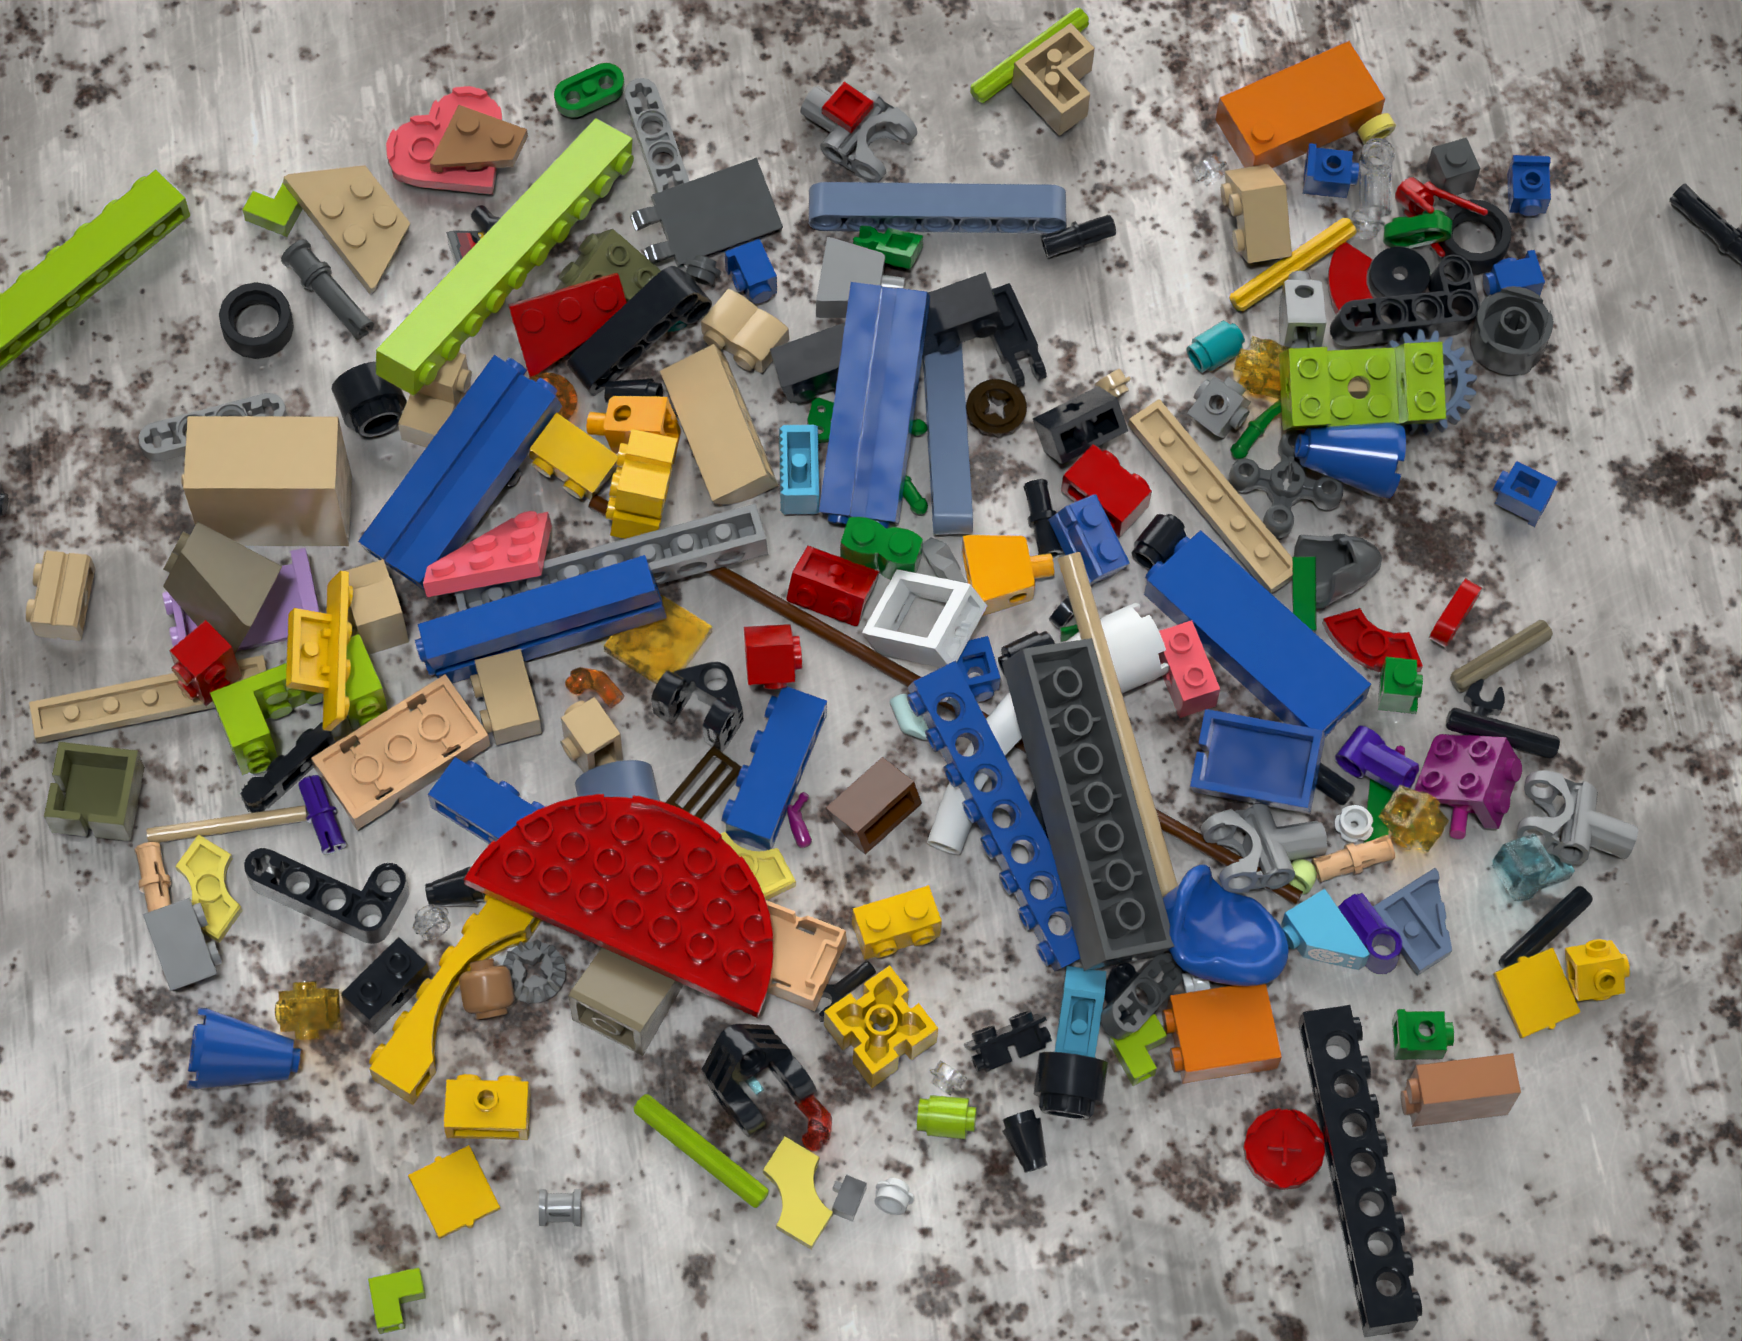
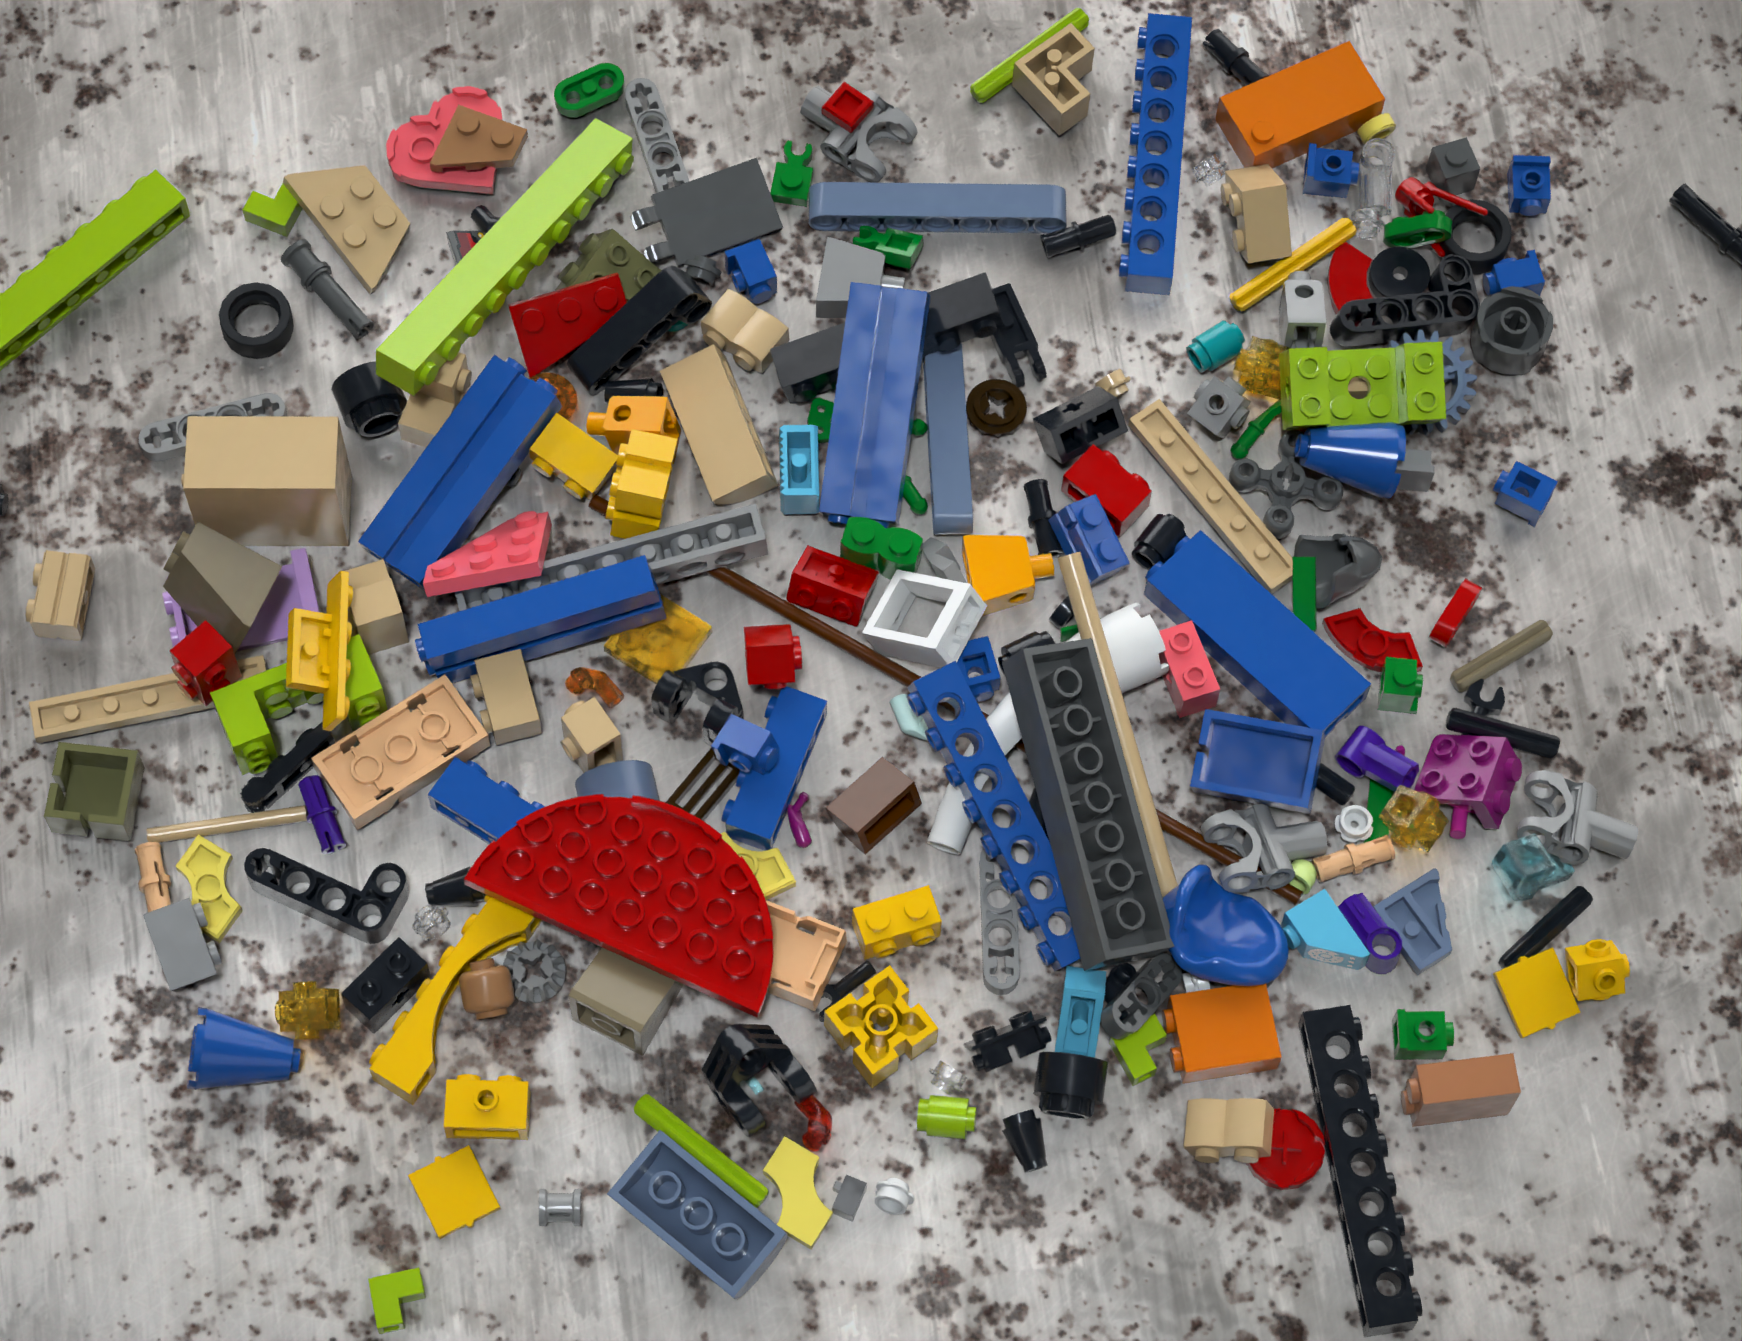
none -> sand blue brick [607,1130,788,1299]
none -> blue brick [711,714,780,775]
none -> green plate [770,140,813,207]
none -> light grey beam [979,848,1020,995]
none -> blue brick [1119,13,1192,296]
none -> tan brick [1184,1098,1274,1163]
none -> black pin [1203,28,1269,86]
none -> light grey panel [1395,449,1435,492]

